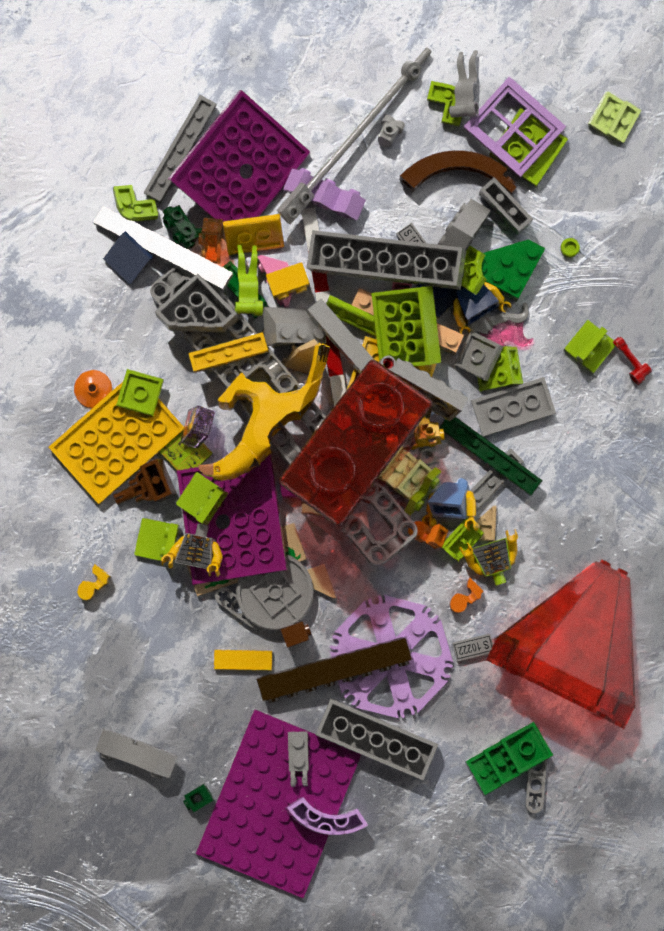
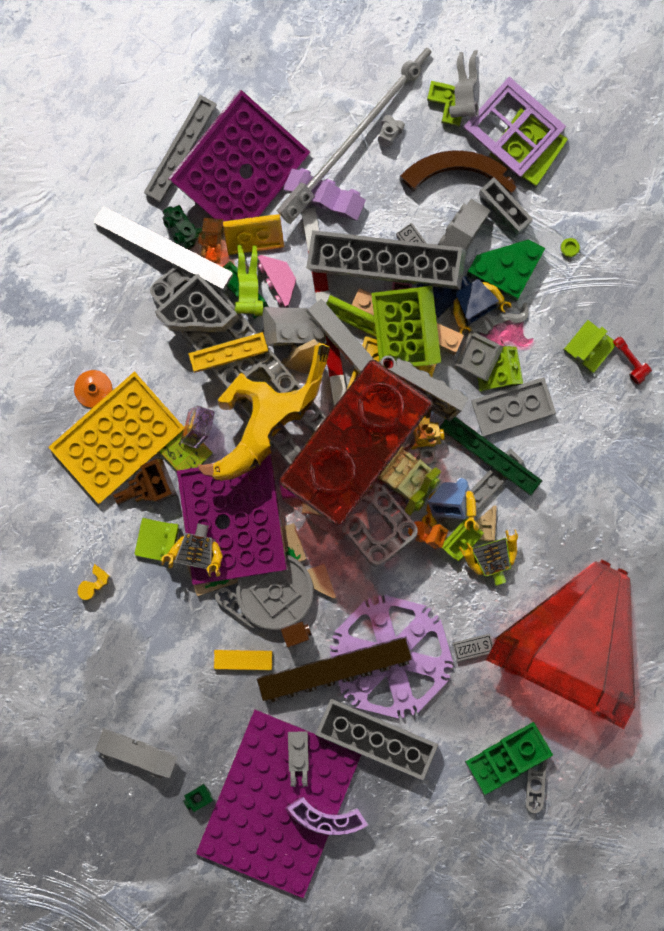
dark blue tile [103,231,153,285] -> none
lime plate [113,185,158,221] -> none
lime tile [116,369,164,417] -> none
lime bracket [176,472,228,525] -> none
yellow brick [266,262,310,300] -> none
orange leg [449,578,483,613] -> none
lime tile [461,246,487,295] -> none
yellowish green slope [588,91,641,143] -> none

